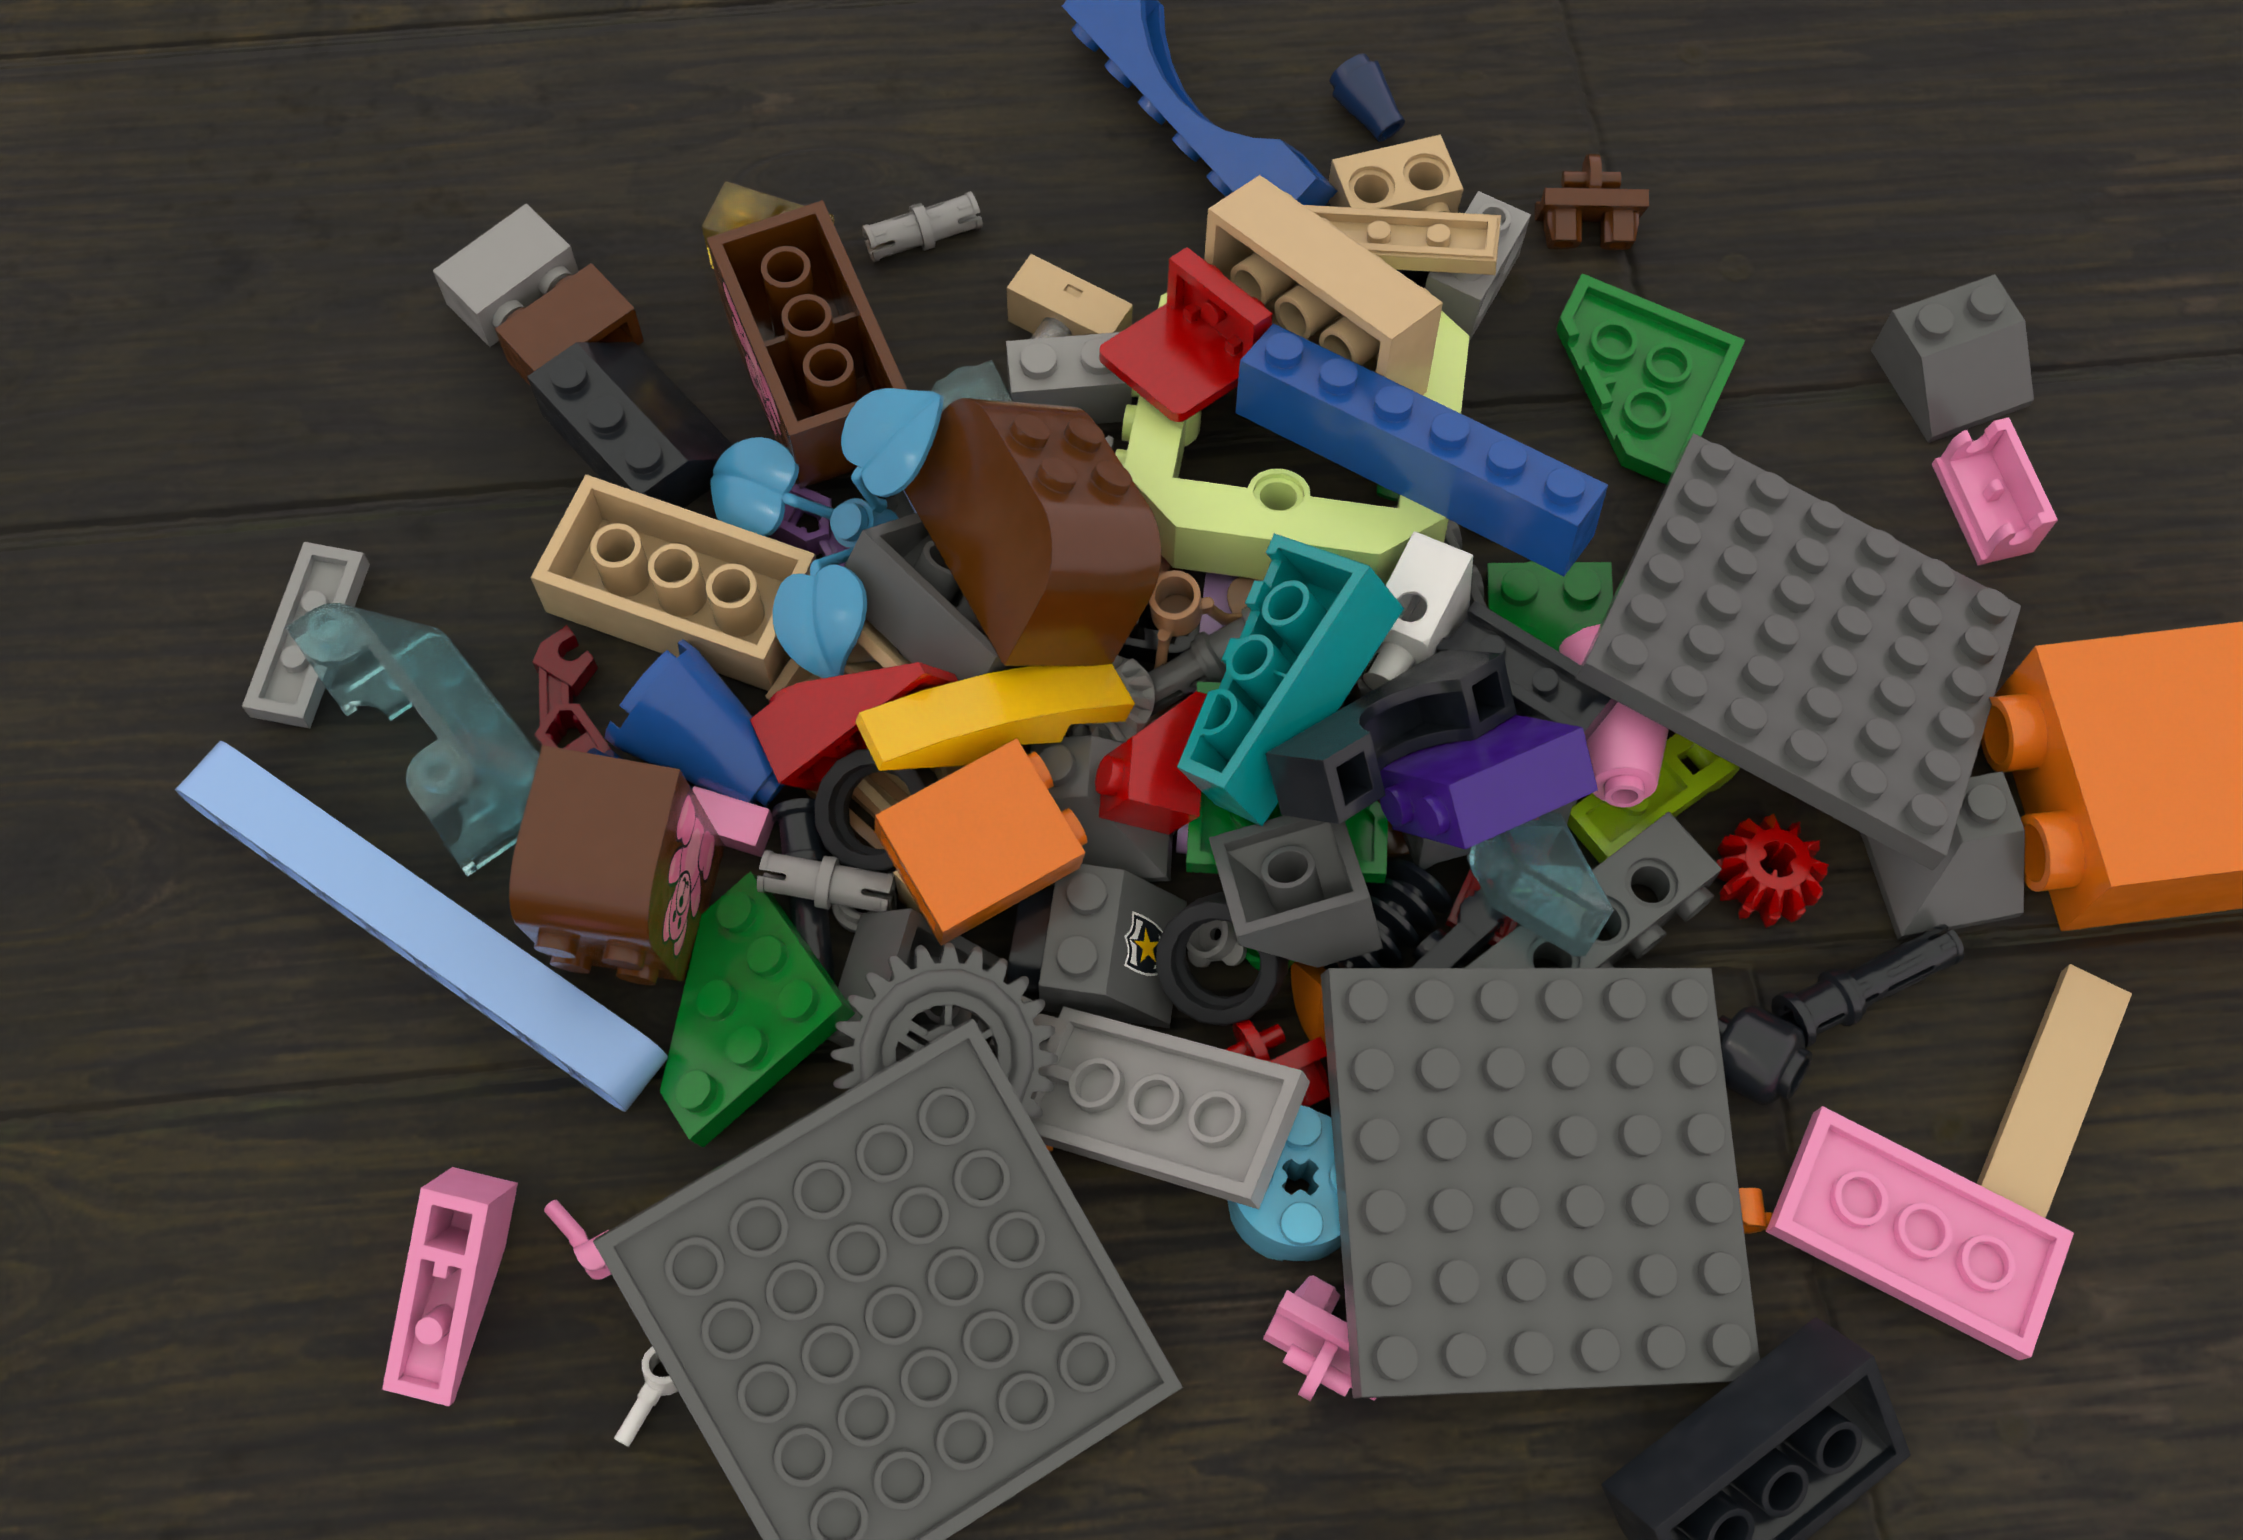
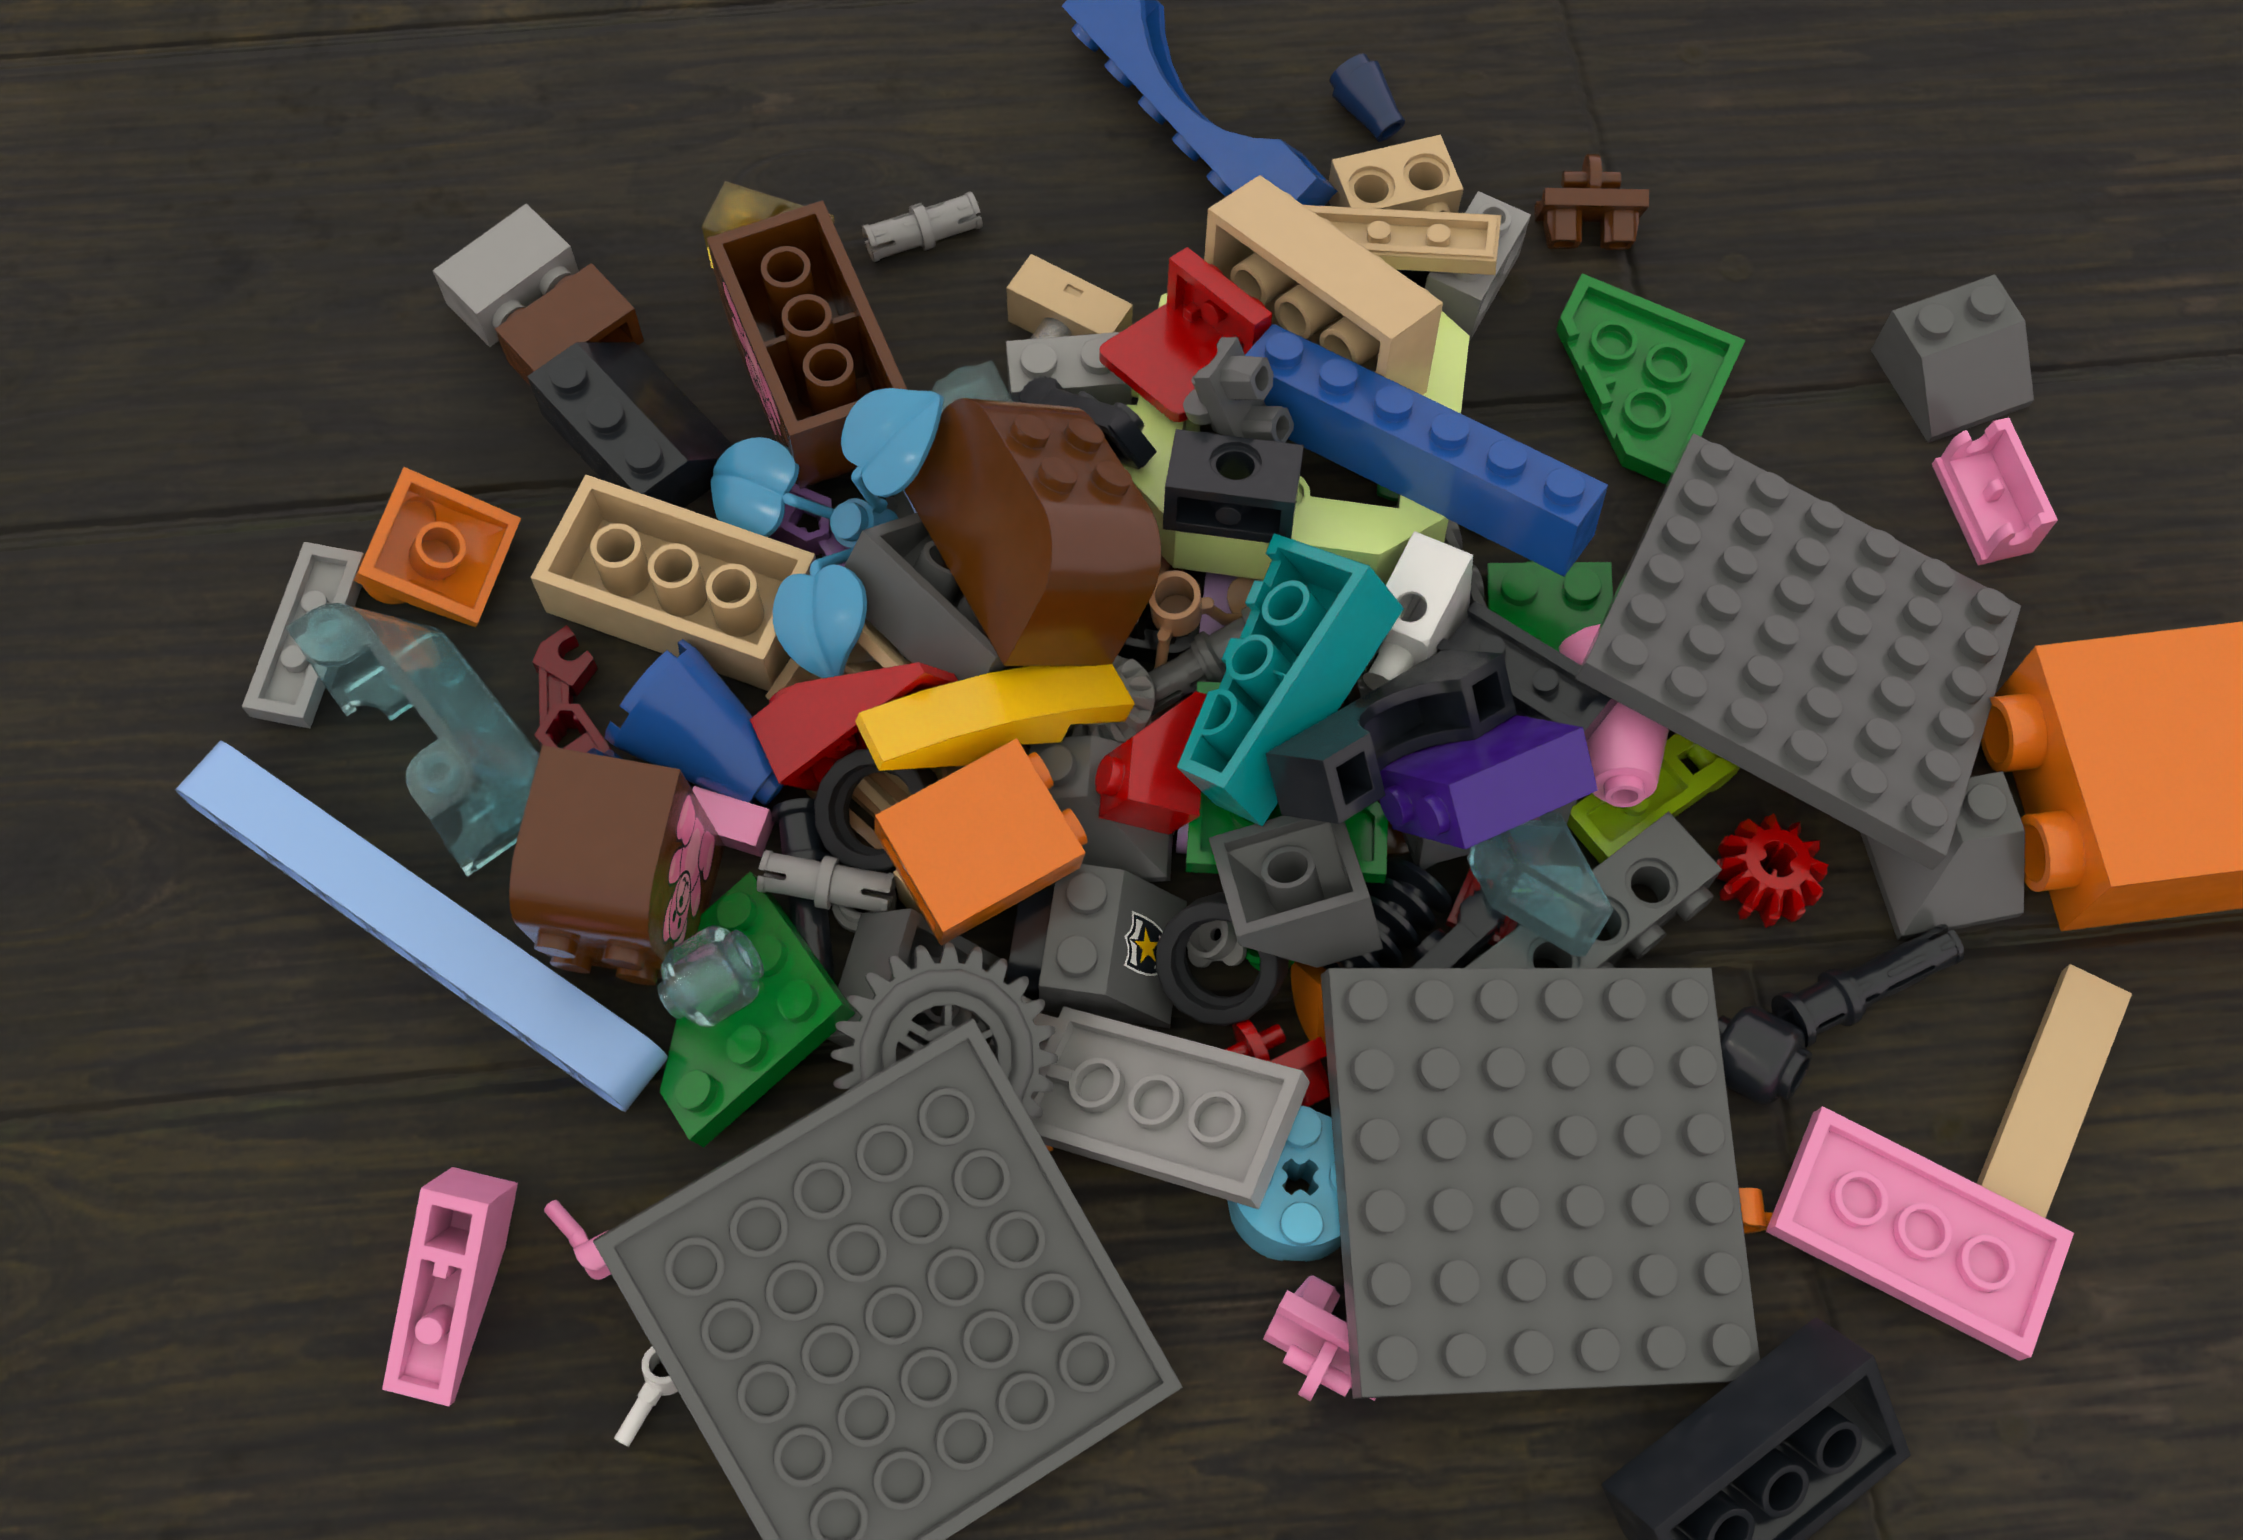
none -> orange slope [354,467,521,627]
none -> clear light blue head [658,925,764,1028]
none -> black hinge [1018,376,1157,469]
none -> black brick [1163,429,1304,543]
none -> dark grey hips [1183,337,1294,443]

